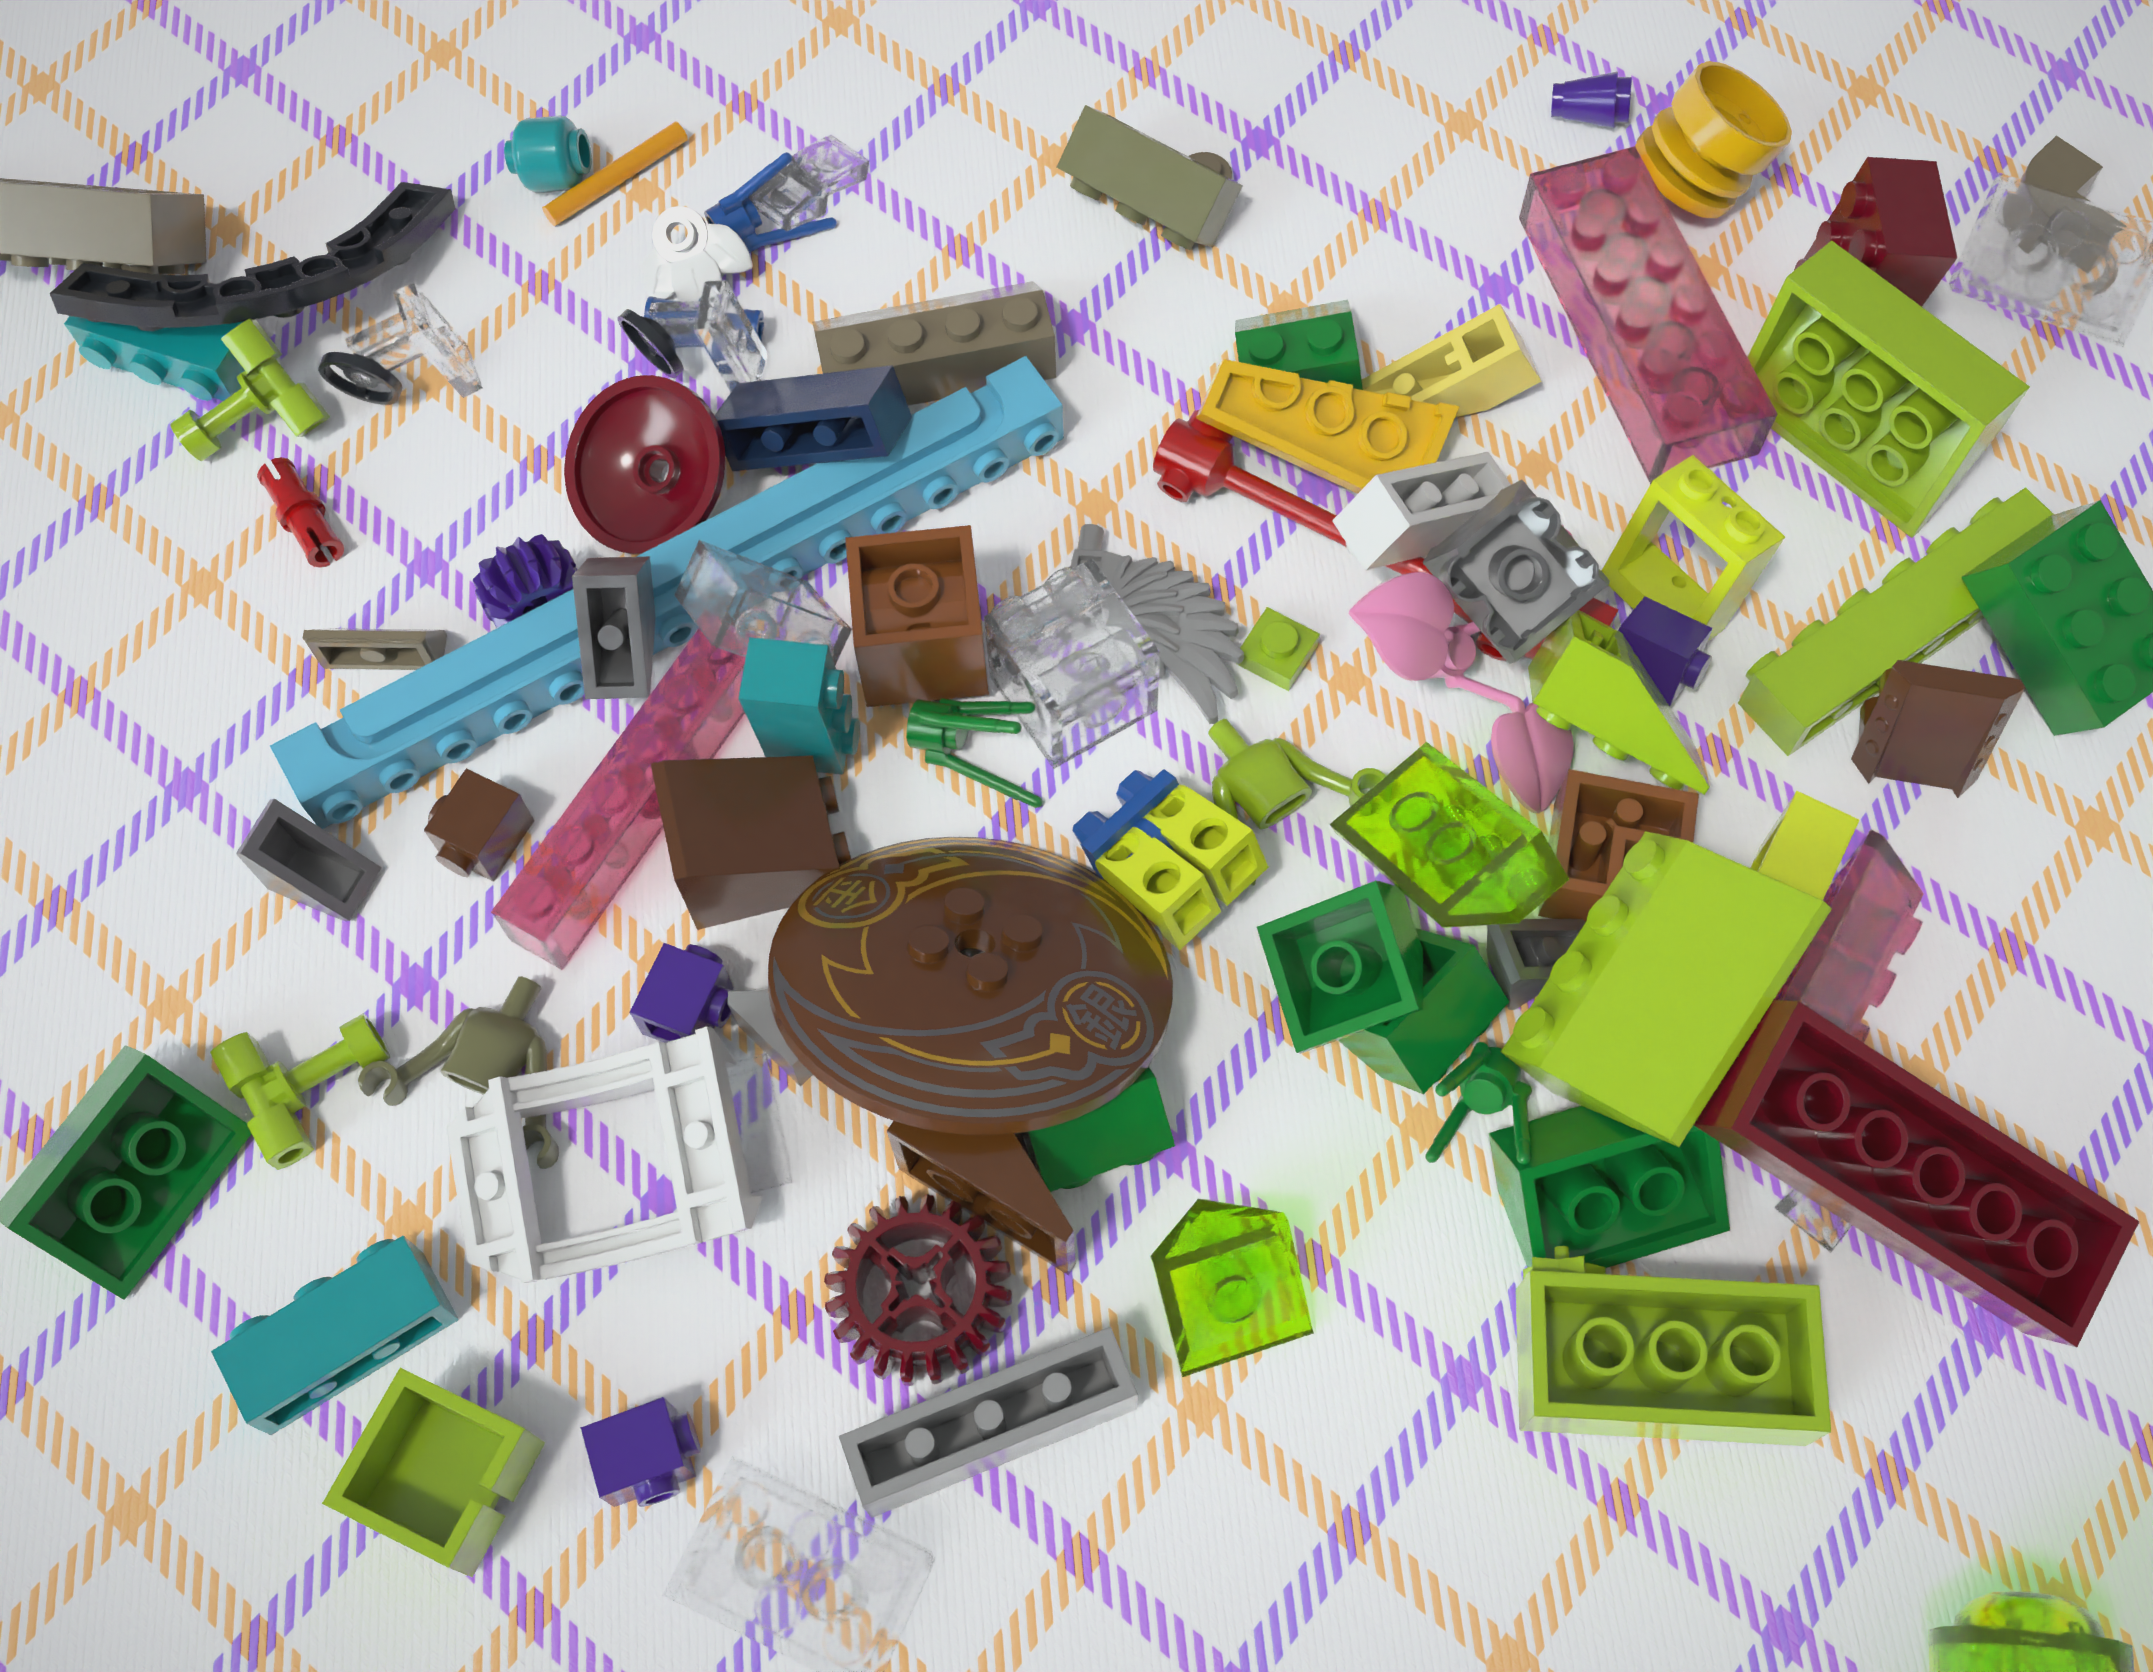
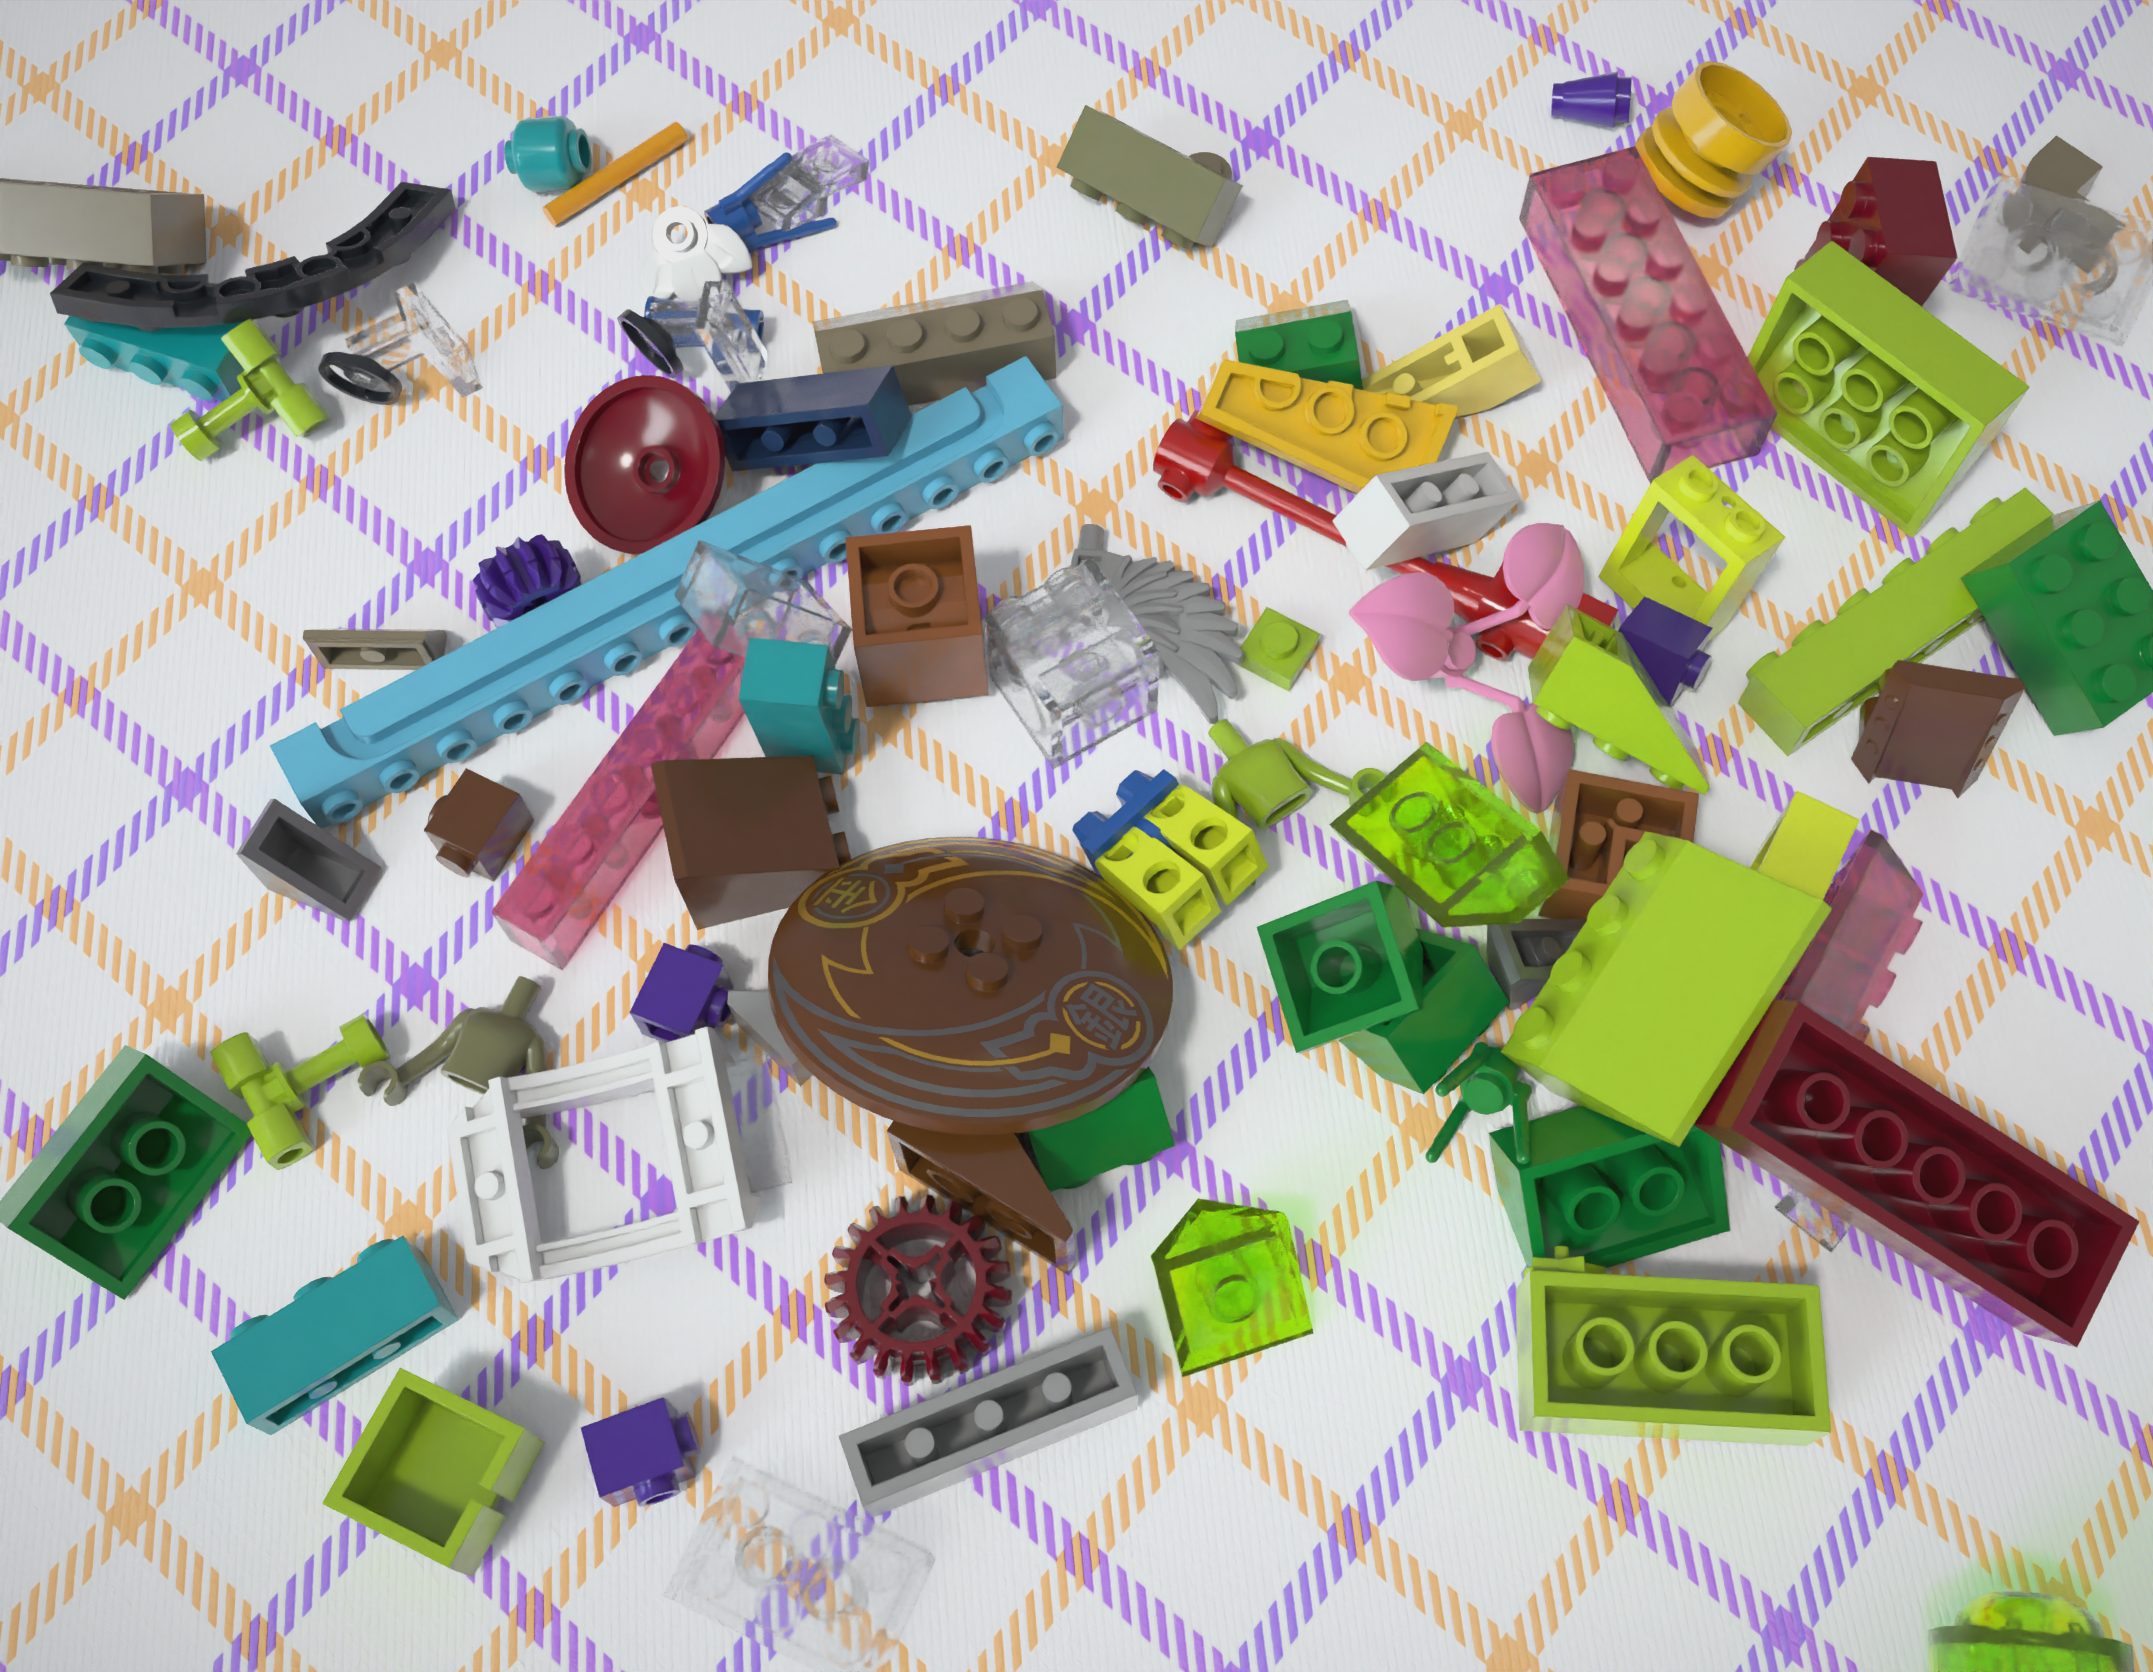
red pin [257,457,345,568] -> none
flat silver slope [572,556,656,699] -> none
green plant [906,698,1043,808] -> none
flat silver slope [1423,479,1610,664] -> none

